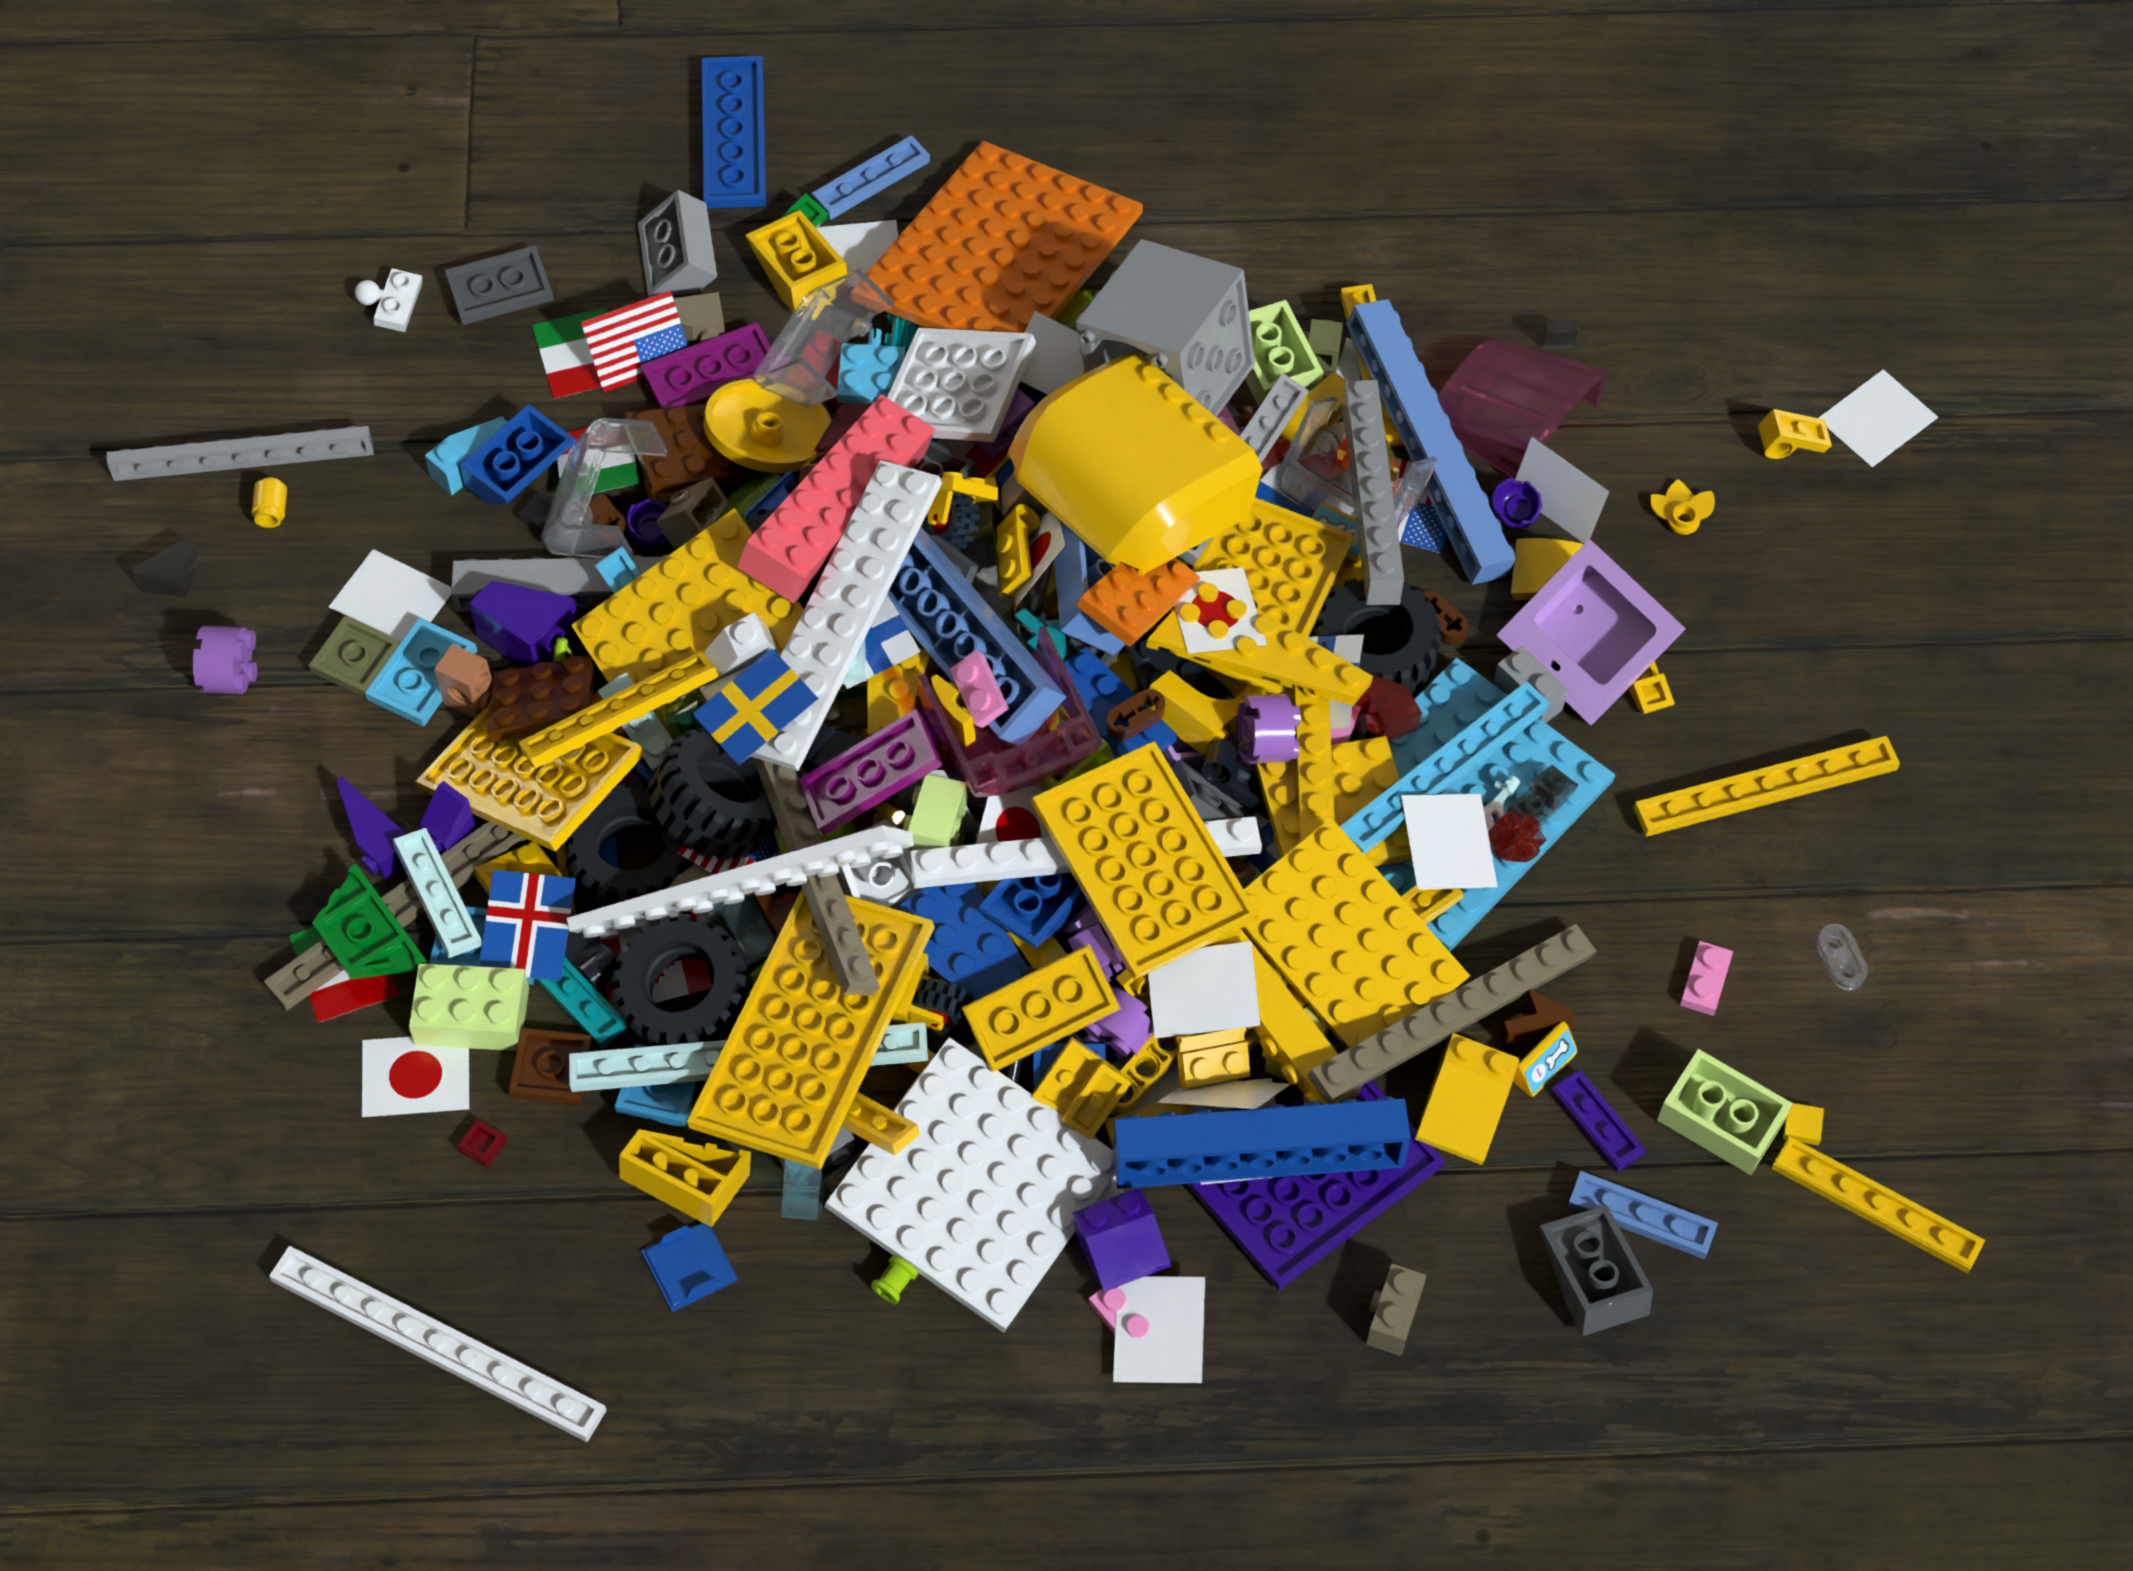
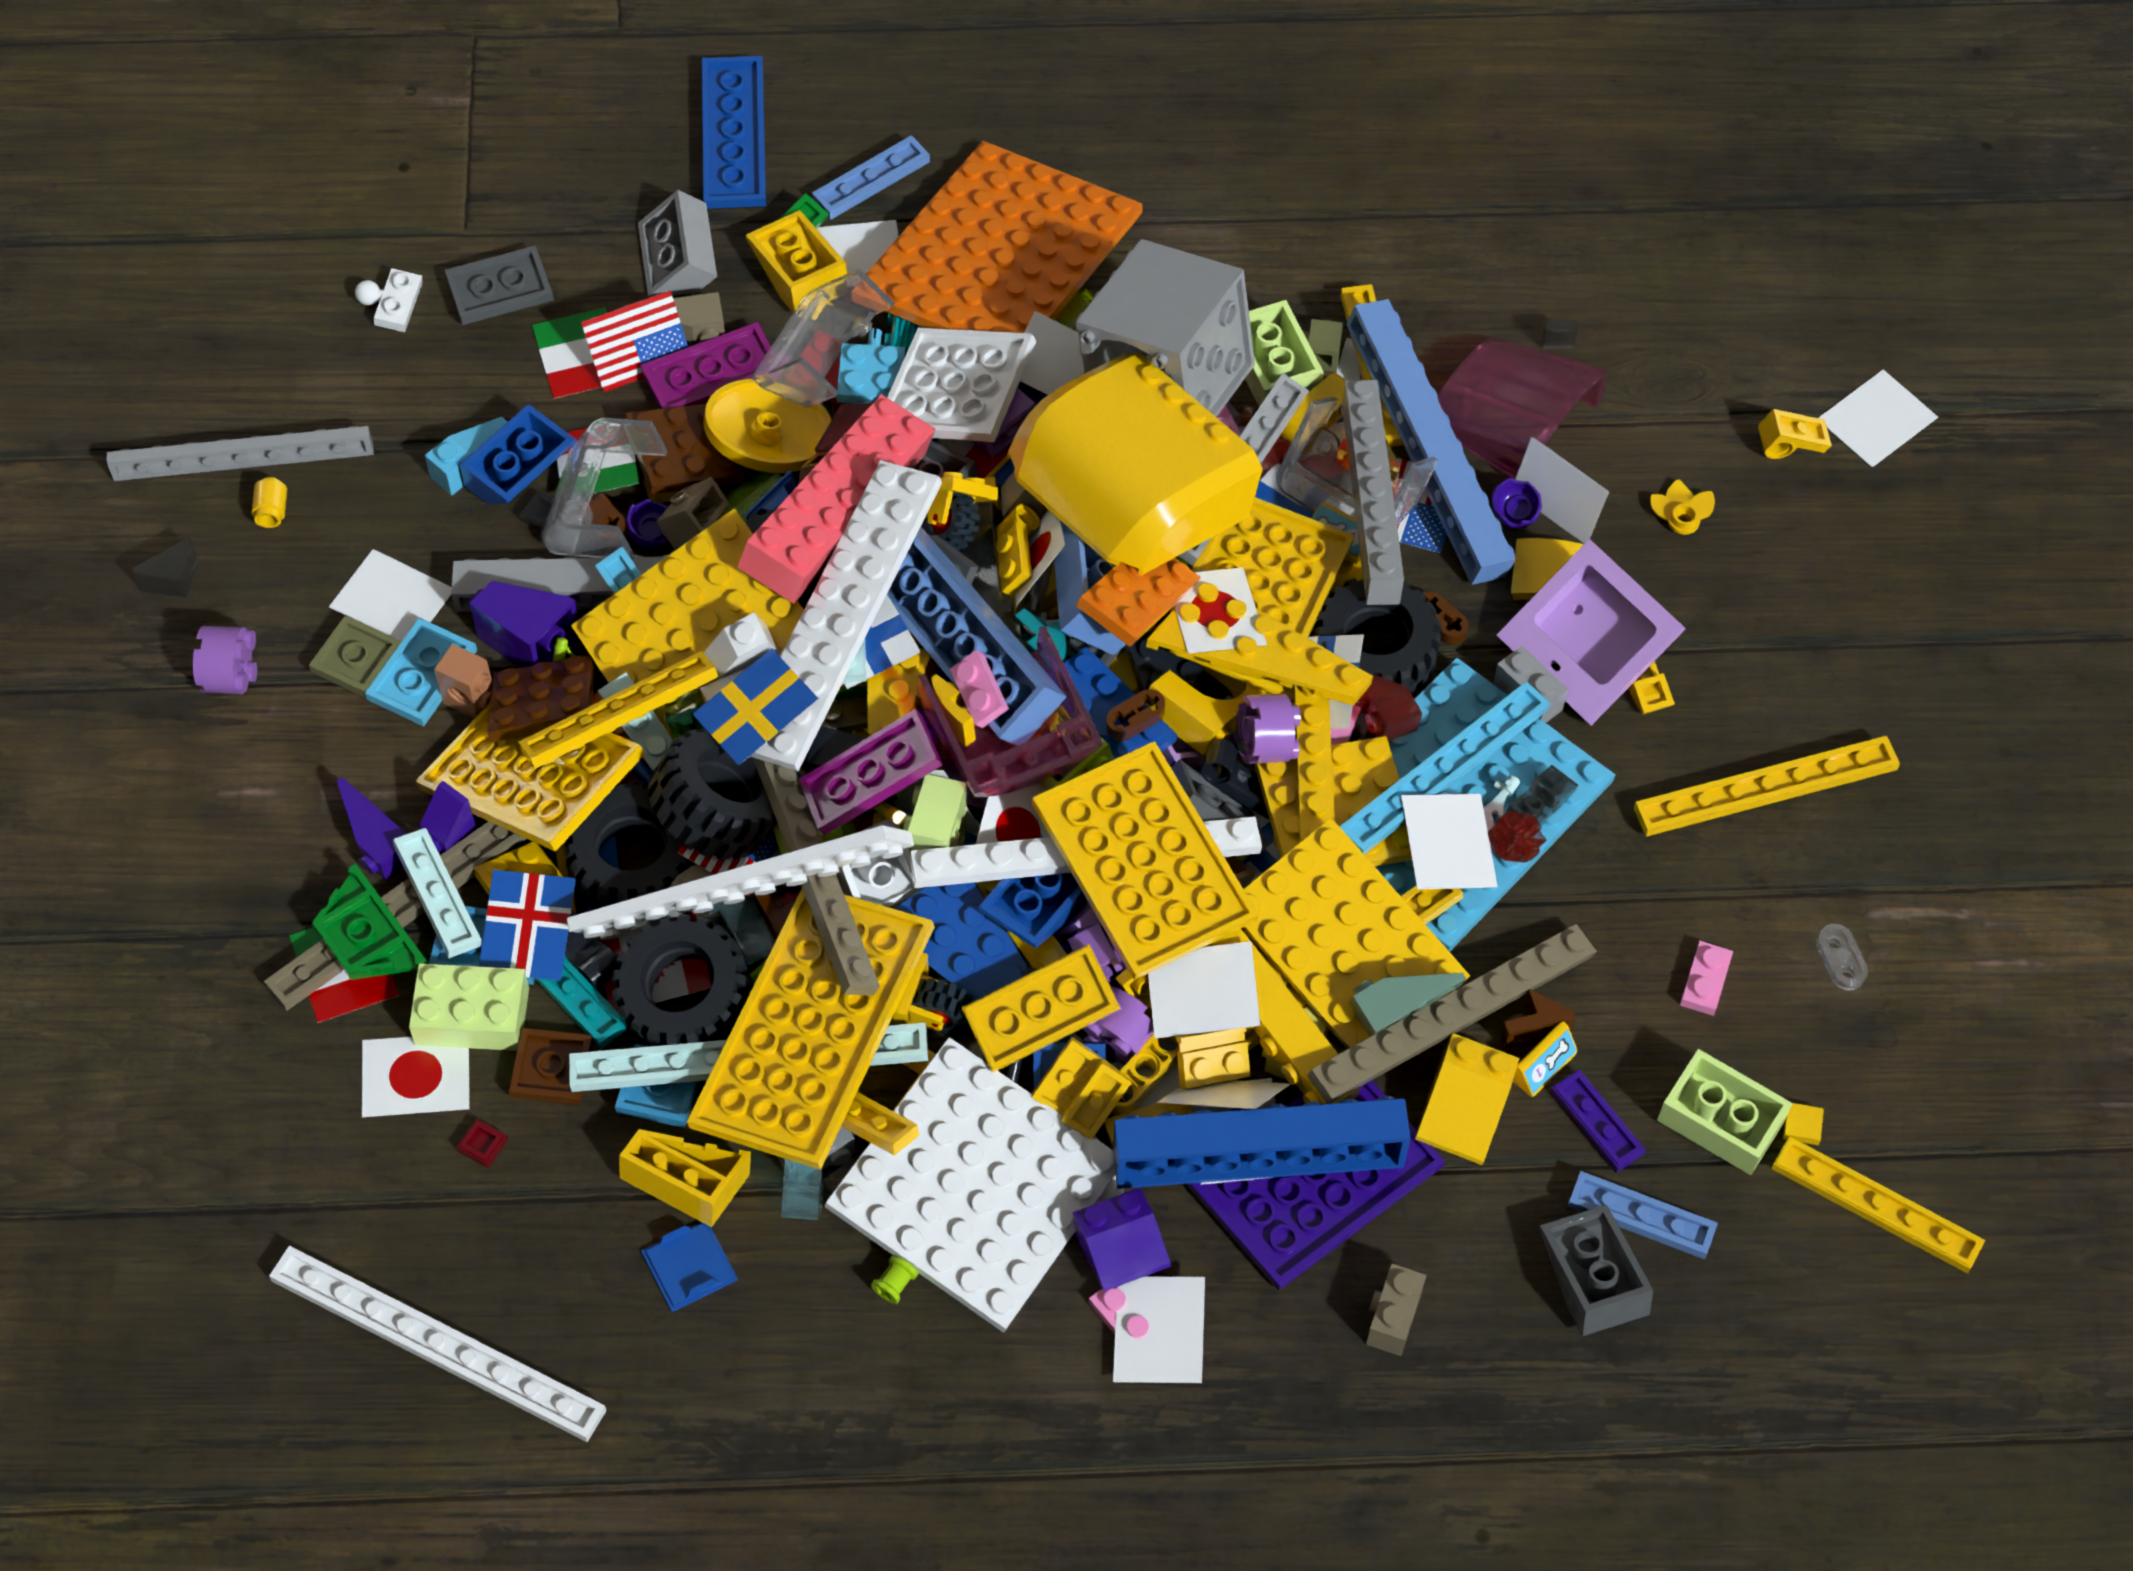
none -> sand green slope [1349,973,1466,1037]

